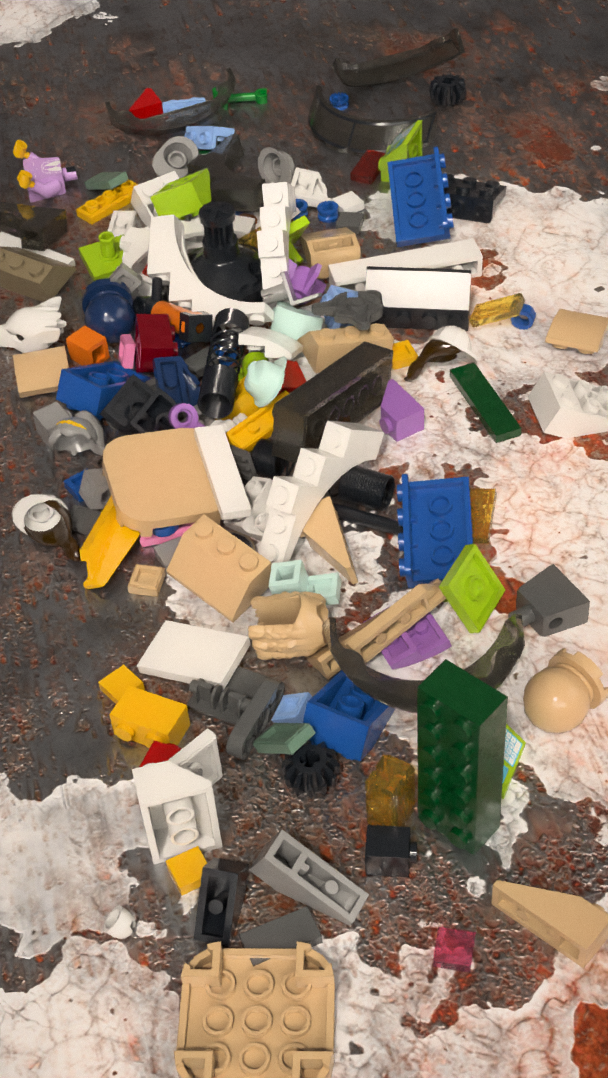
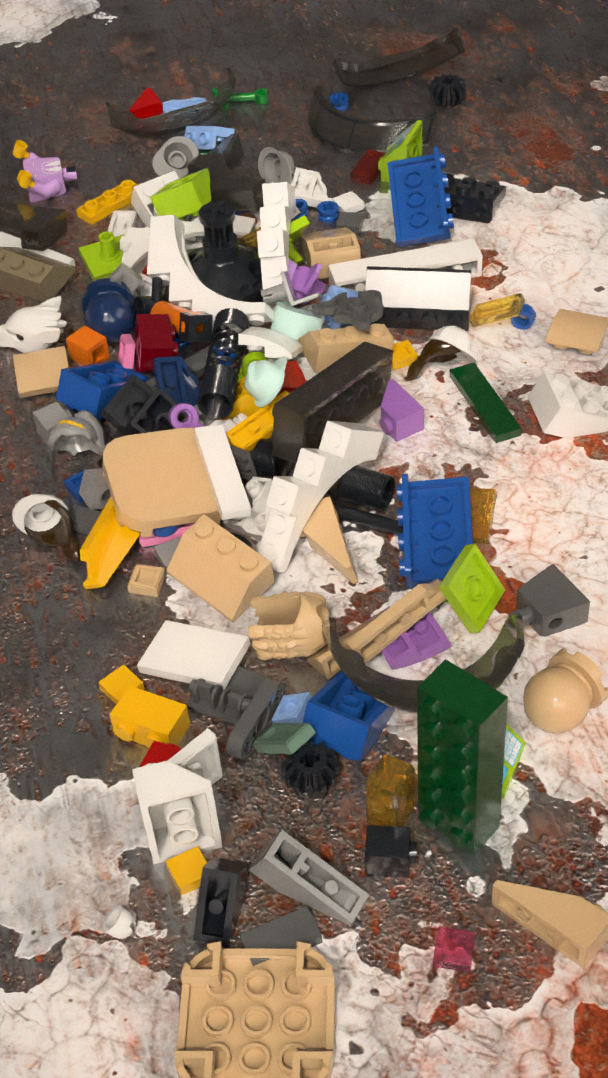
sand green tile [84,171,129,190] -> none
light aqua brick [268,559,341,605] -> none

